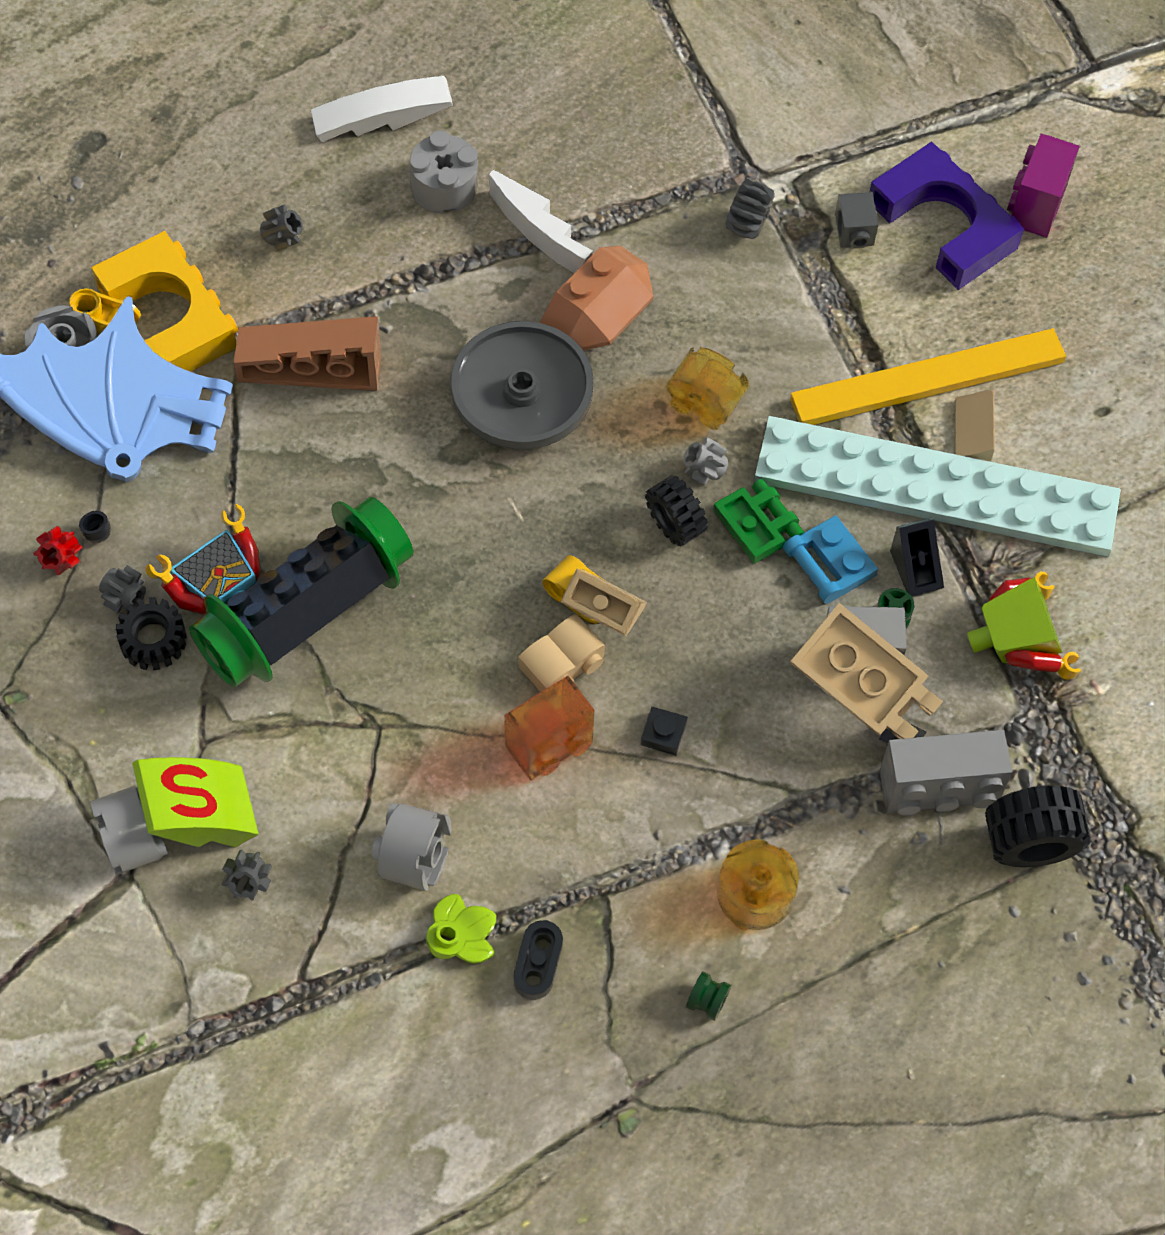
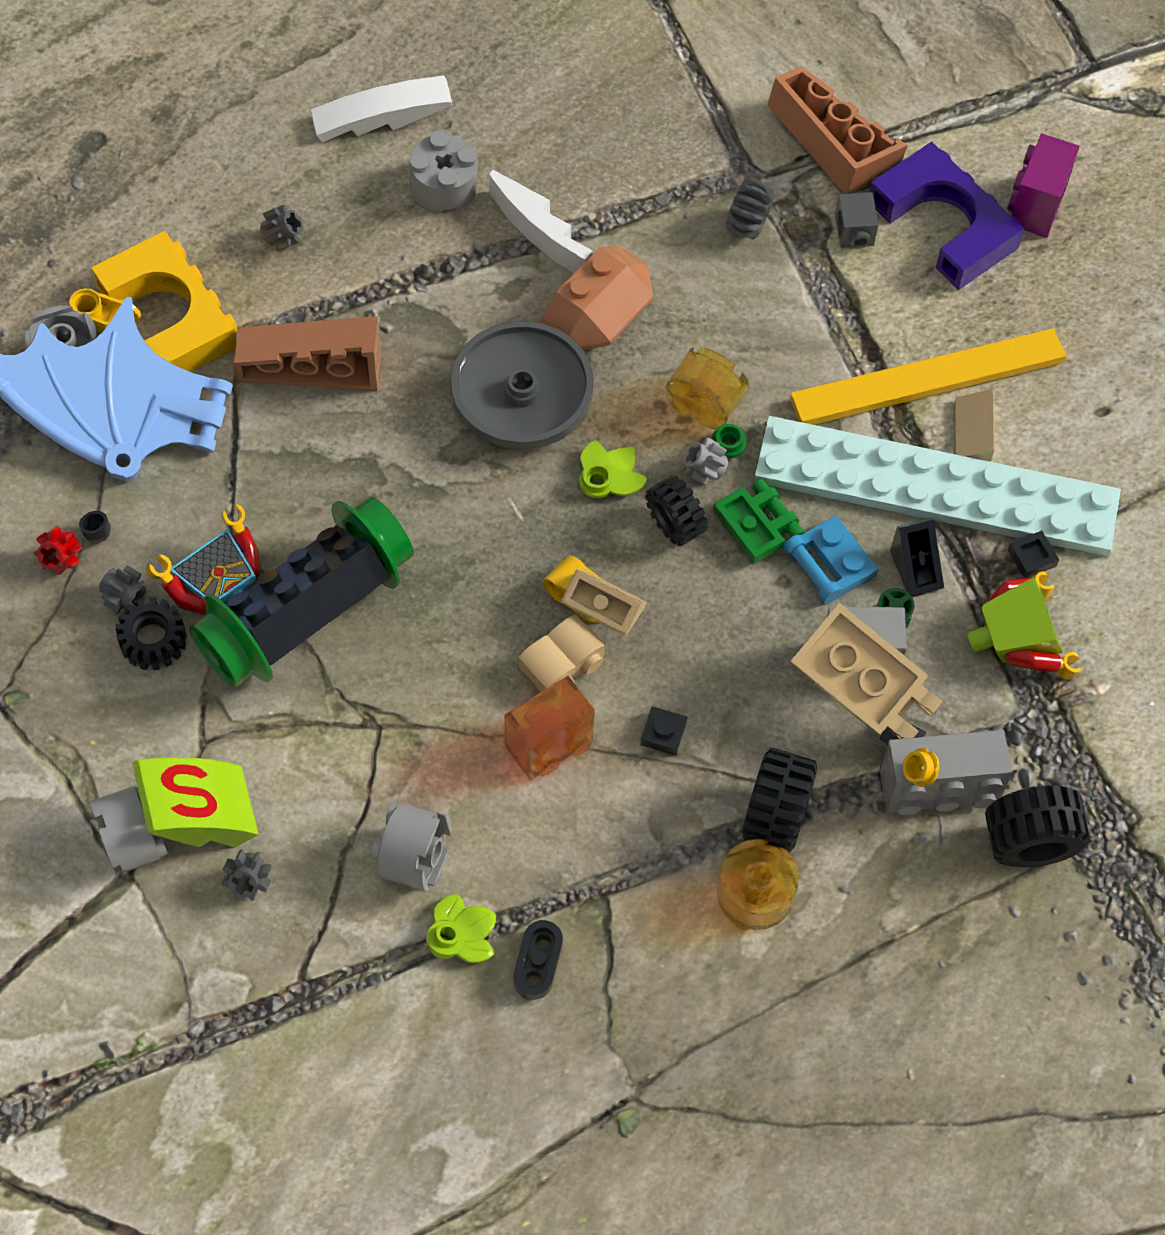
dark green wheel [686,971,732,1021] -> none
none -> lime plate [579,440,647,498]
none -> green plate [711,424,747,459]
none -> black tyre [742,747,818,854]
none -> nougat wedge [767,66,908,194]
none -> yellow plate [903,748,939,787]
none -> black plate [1007,530,1059,578]

